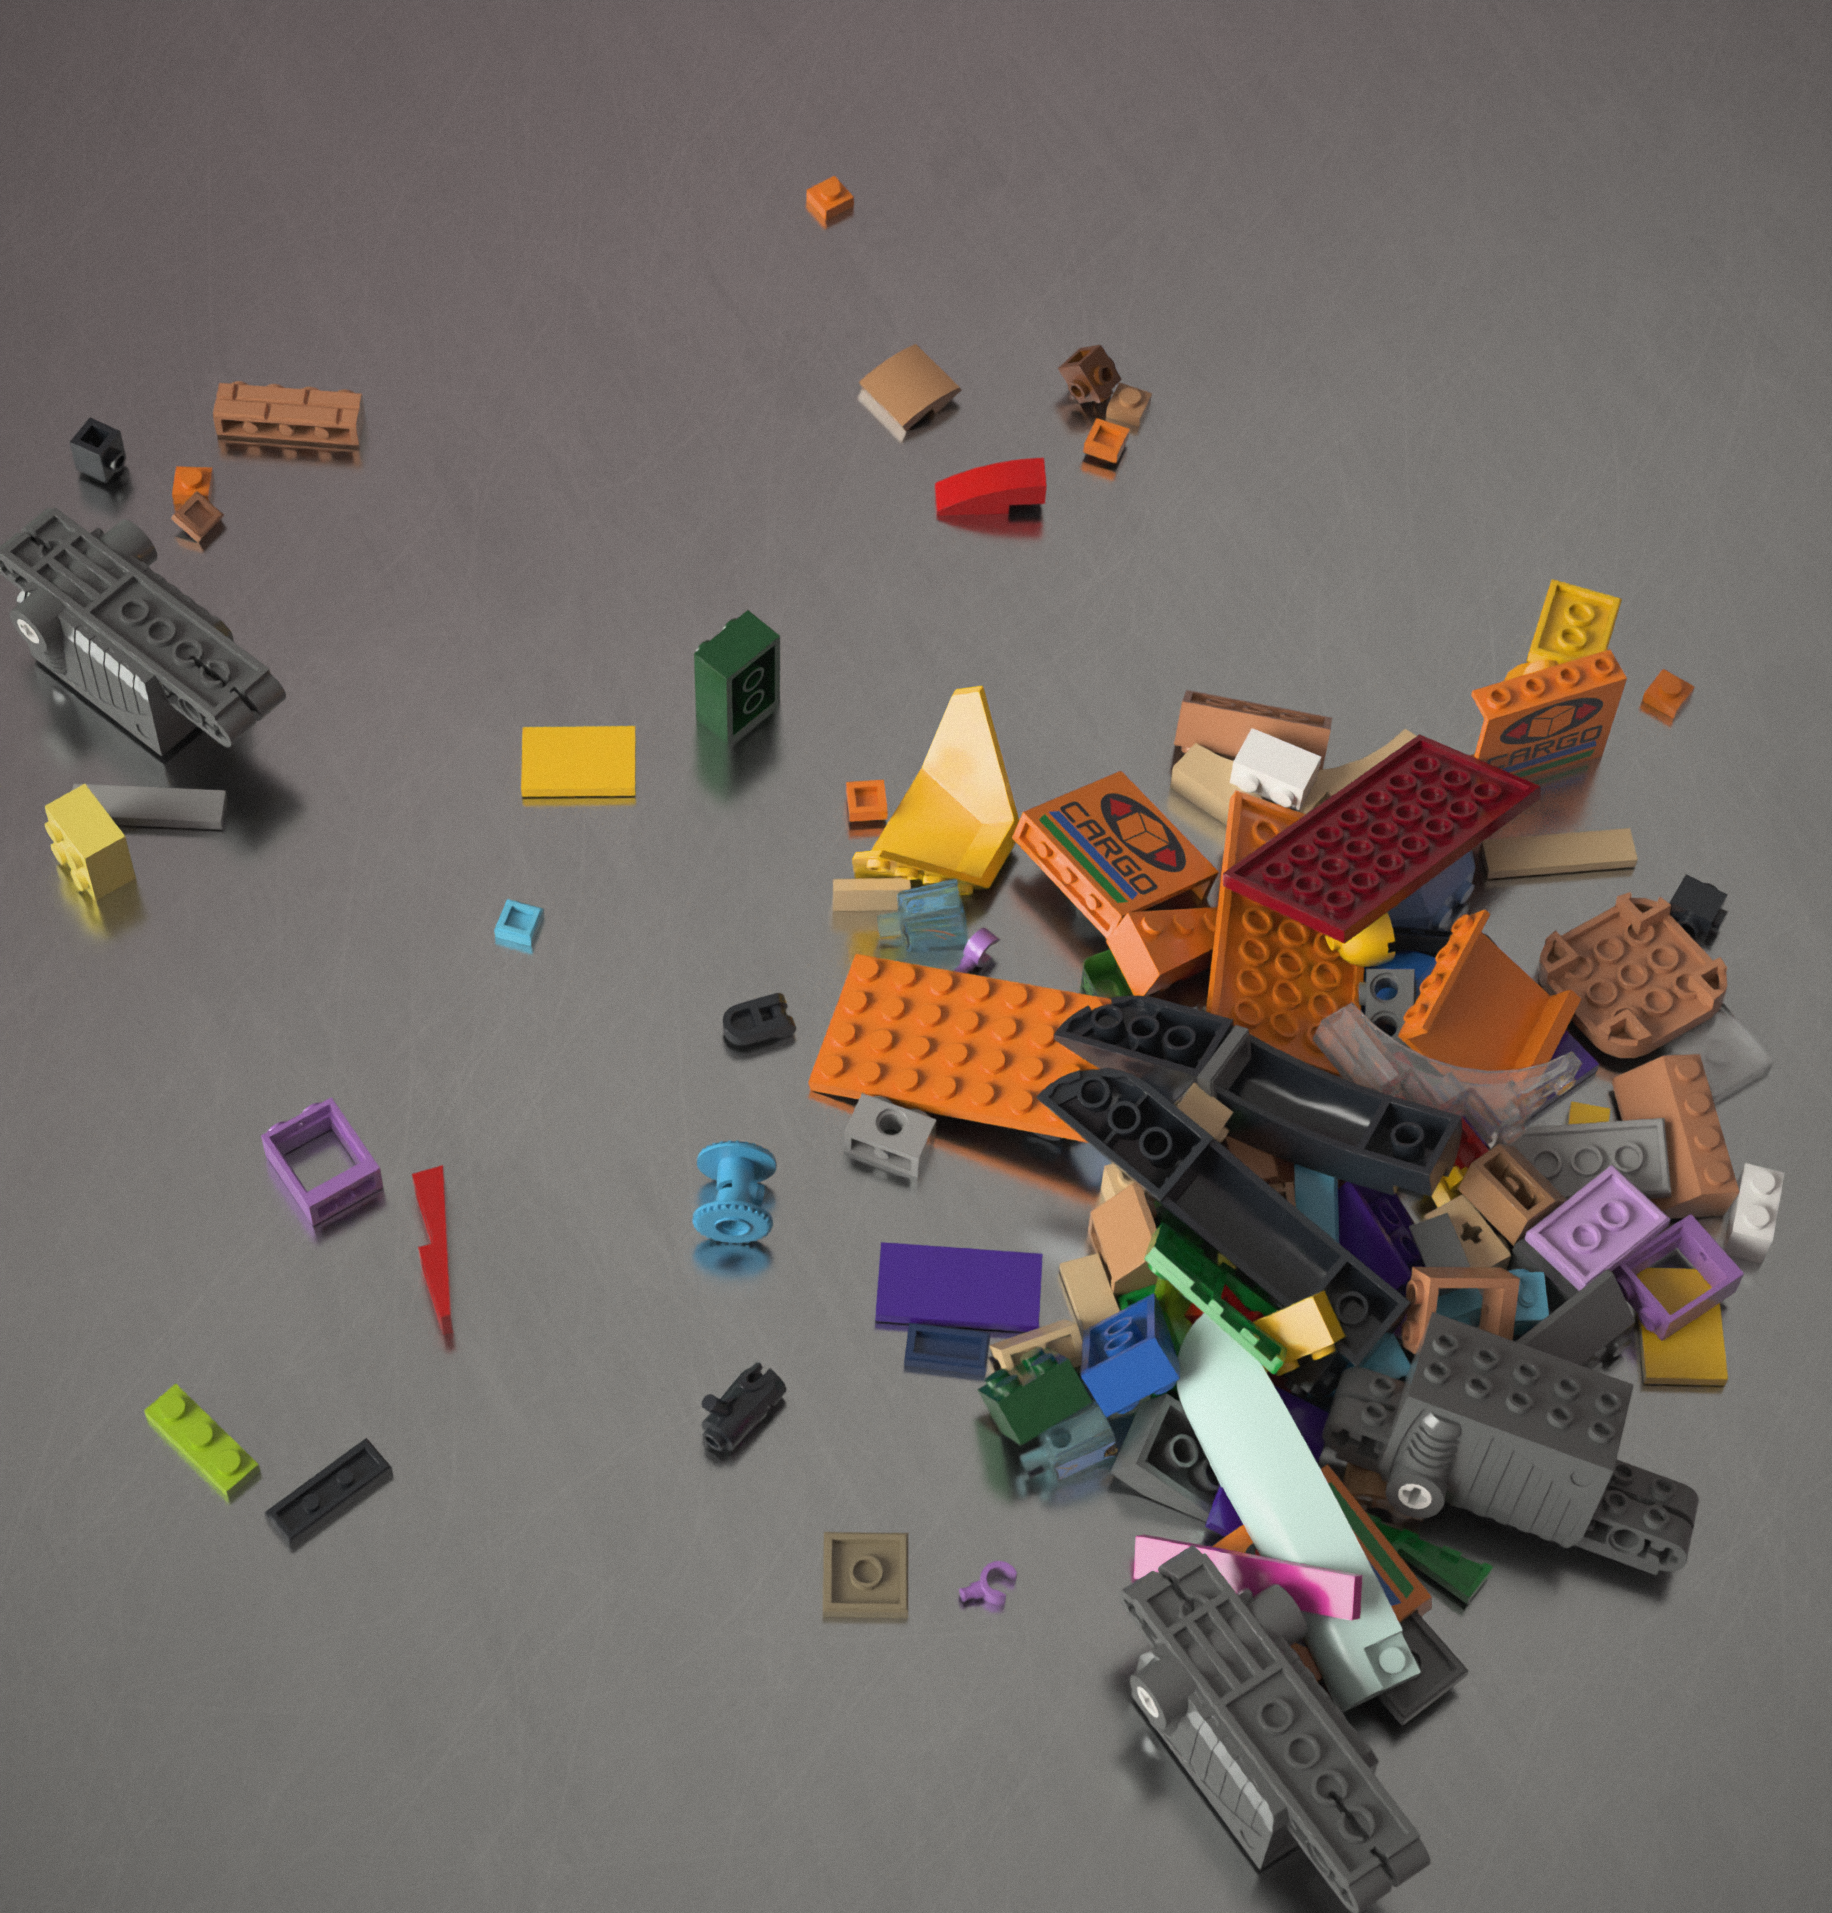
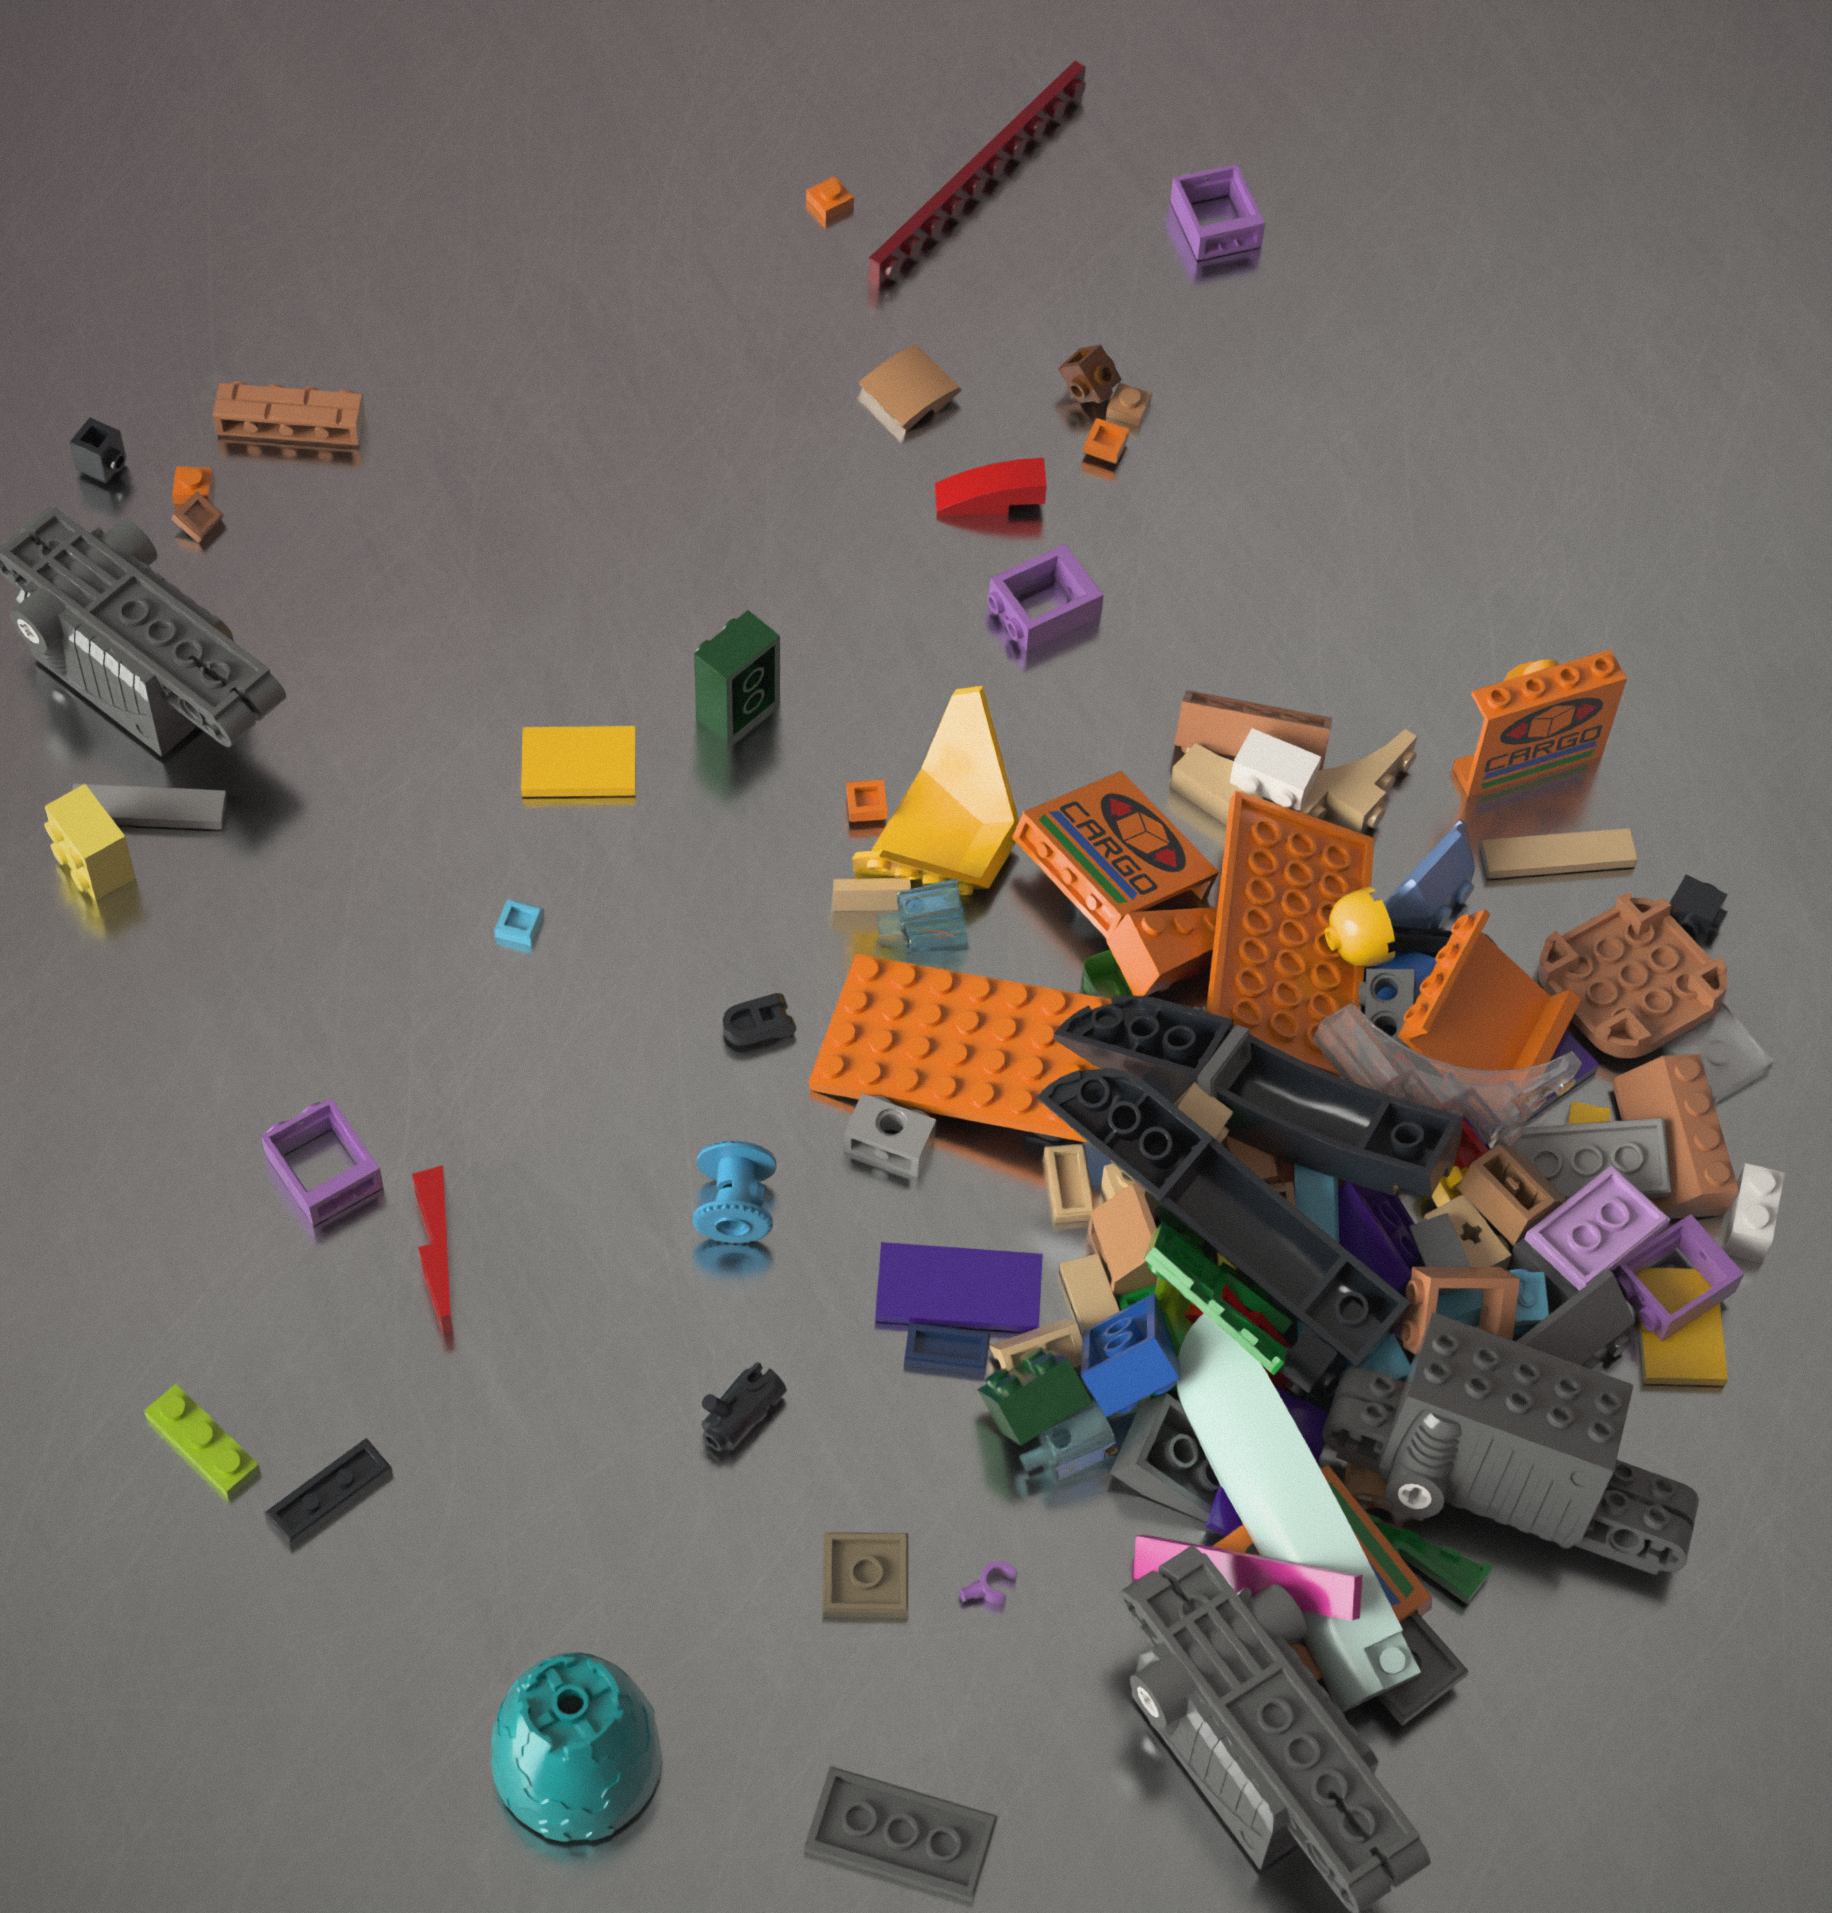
medium lavender piece [954,928,1000,973] -> none
dark red plate [1222,734,1541,944] -> none
yellow brick [1253,1291,1345,1376] -> none
yellow tile [1526,579,1622,664] -> none
orange plate [1642,669,1695,719] -> none
none -> teal piece [490,1652,662,1842]
none -> dark grey tile [804,1766,998,1903]
none -> dark red plate [868,61,1086,287]
none -> medium lavender window [987,544,1104,651]
none -> tan tile [1044,1144,1095,1224]
none -> medium lavender window [1170,164,1265,261]

